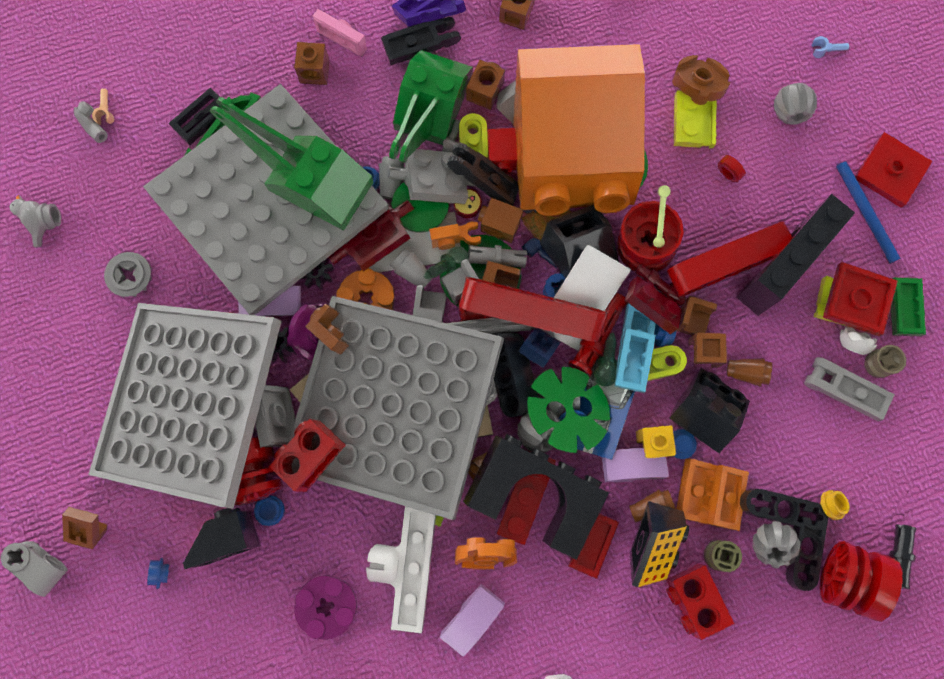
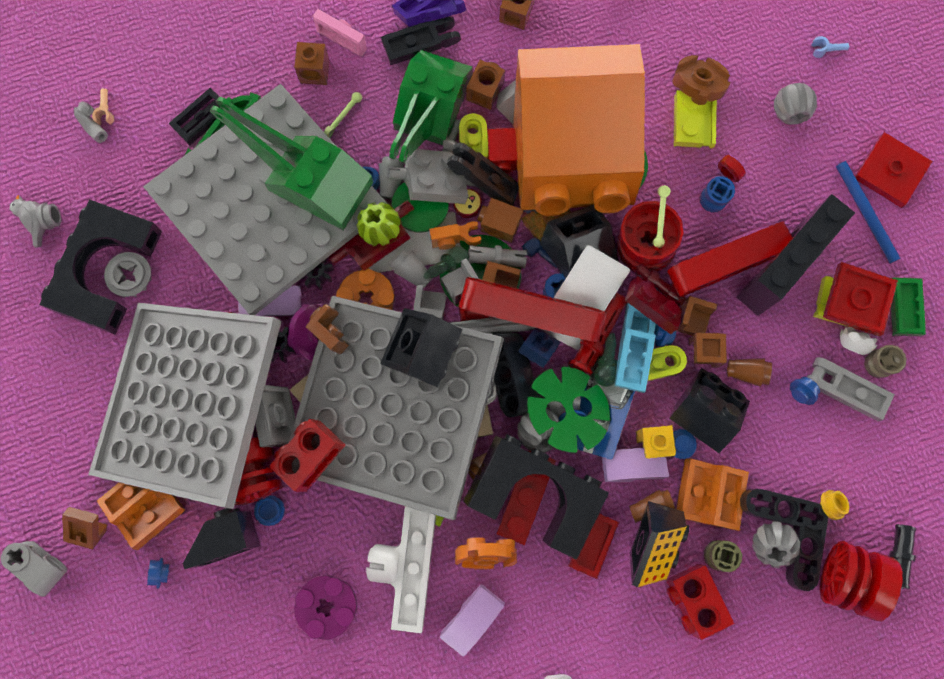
none -> black arch [39,199,162,335]
none -> orange slope [97,482,185,551]
none -> yellowish green hinge [324,92,362,138]
none -> lime piece [356,202,401,246]
none -> black slope [380,308,463,387]
none -> blue wheel [700,176,735,213]
none -> blue plate [790,377,820,405]

